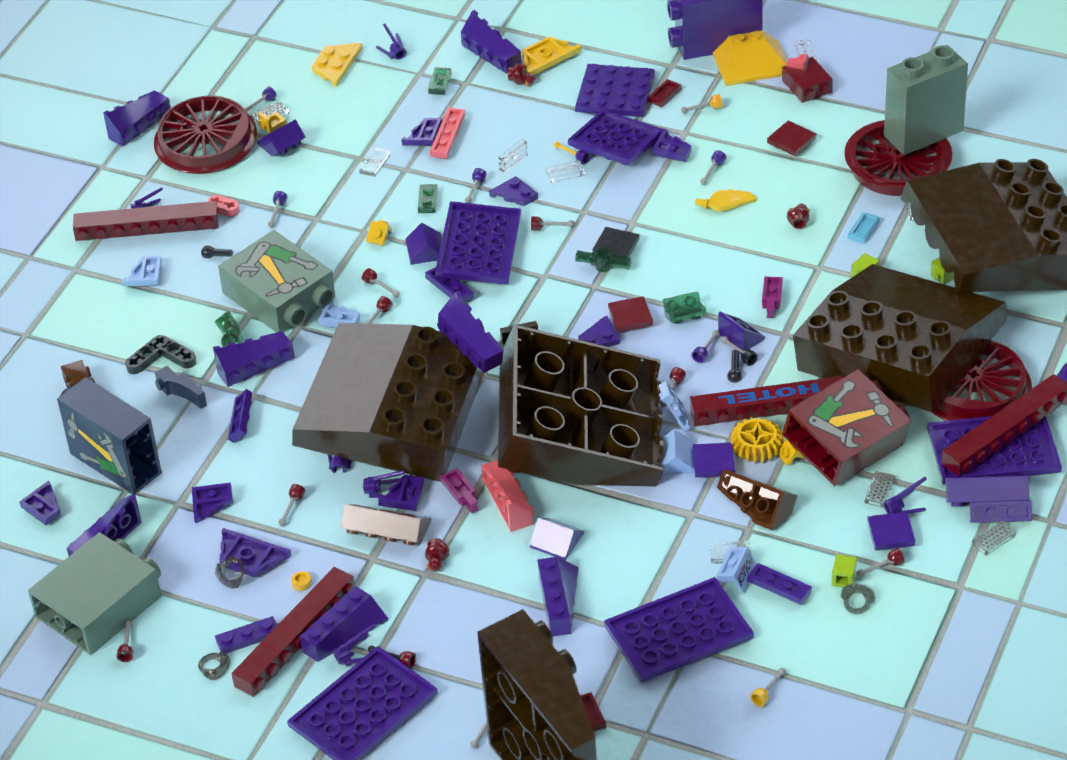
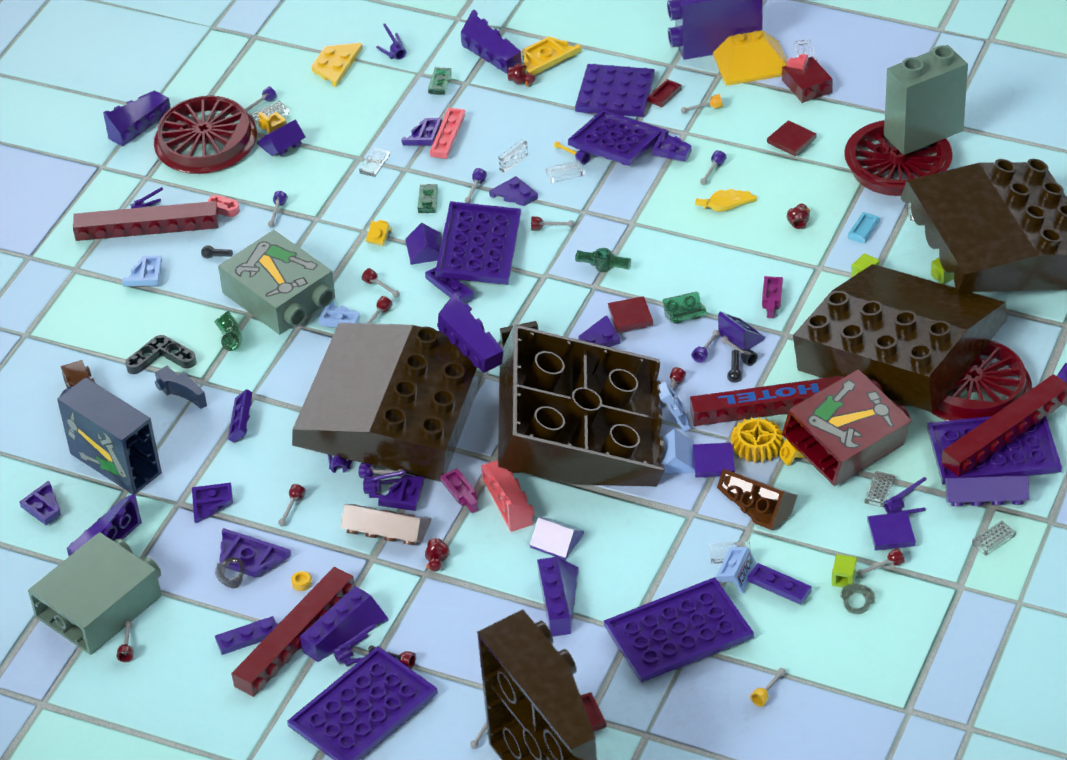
clear smoke piece [198,651,230,680] -> none
dark purple wedge [213,331,295,387] -> none
black tile [592,227,640,262] -> none
dark purple plate [969,500,1032,523] -> none
none -> dark purple hinge [358,463,404,479]

